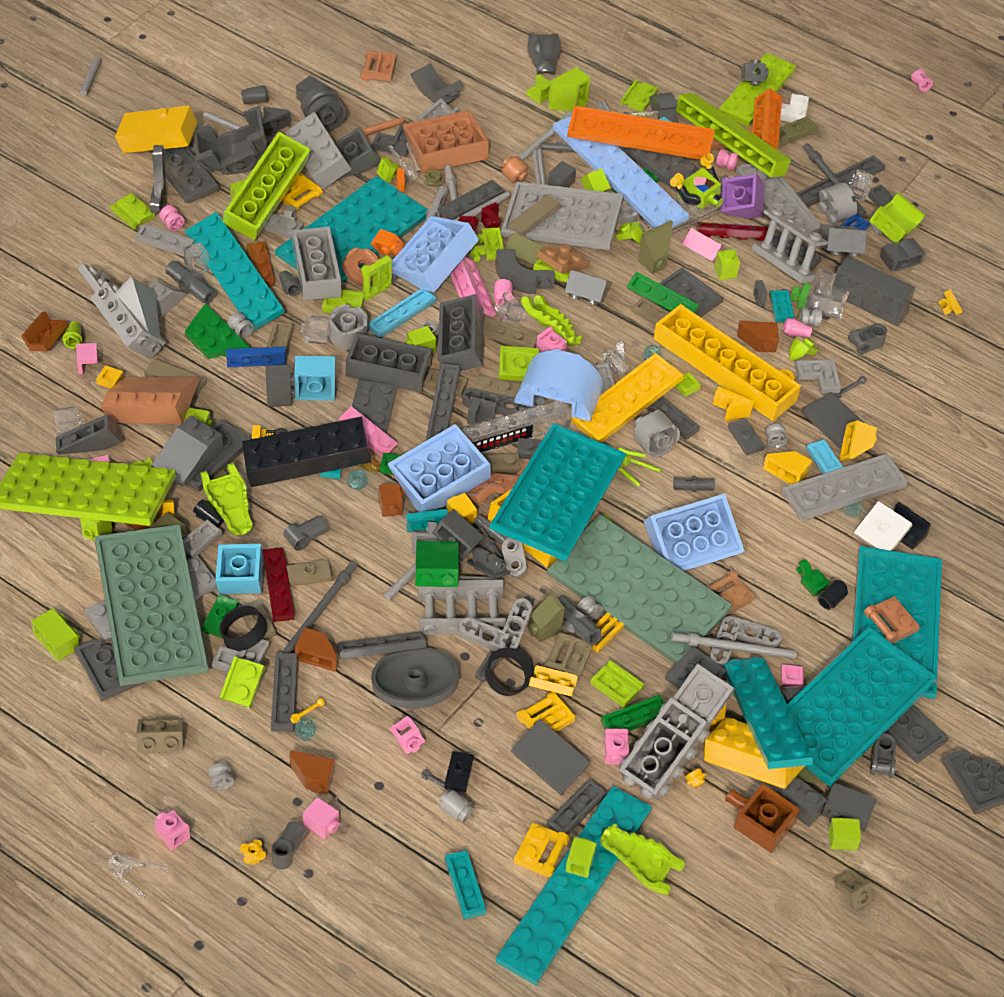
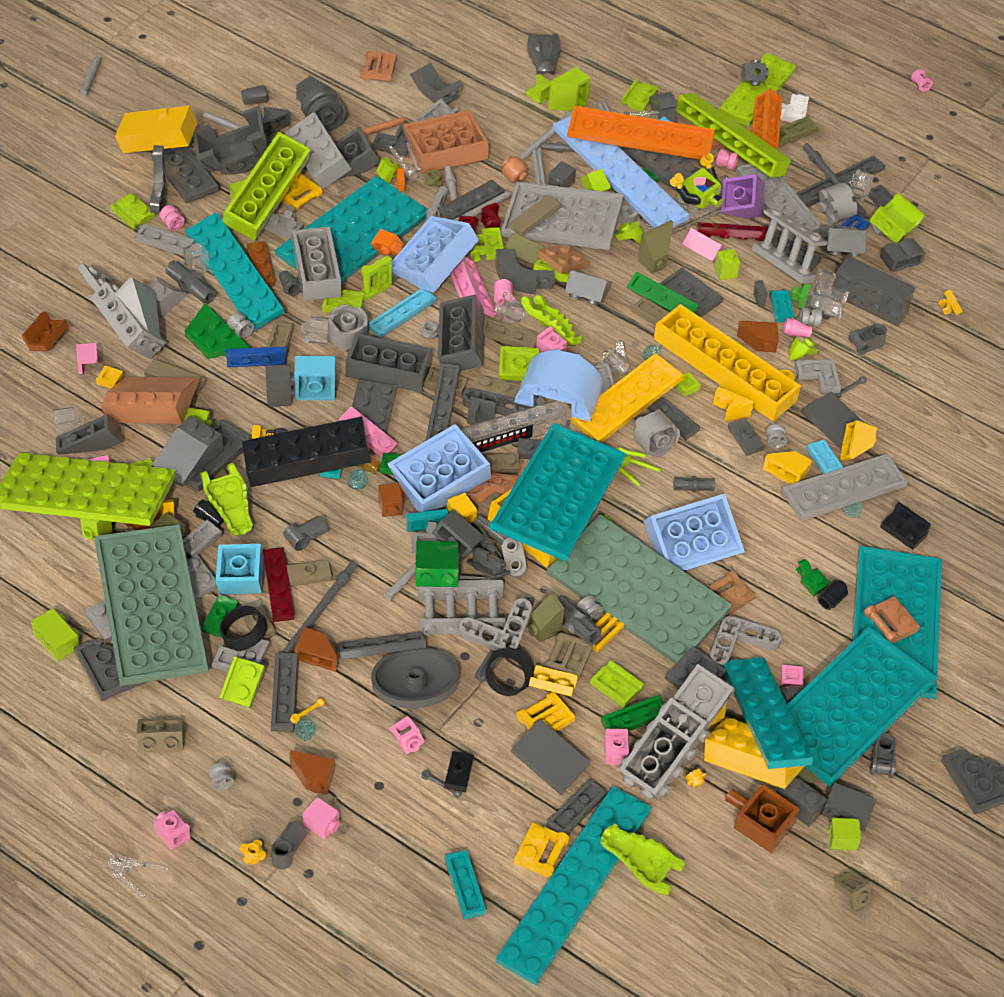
lime cone [62,321,82,349] -> none
nougat plate [342,248,379,286] -> none
lime brick [405,326,436,353] -> none
light grey brick [439,790,474,823] -> none
lime brick [565,837,597,878] -> none
light grey bar [671,632,797,659] -> none
white plate [854,501,912,551] -> none
dark grey tile [885,705,949,764] -> none

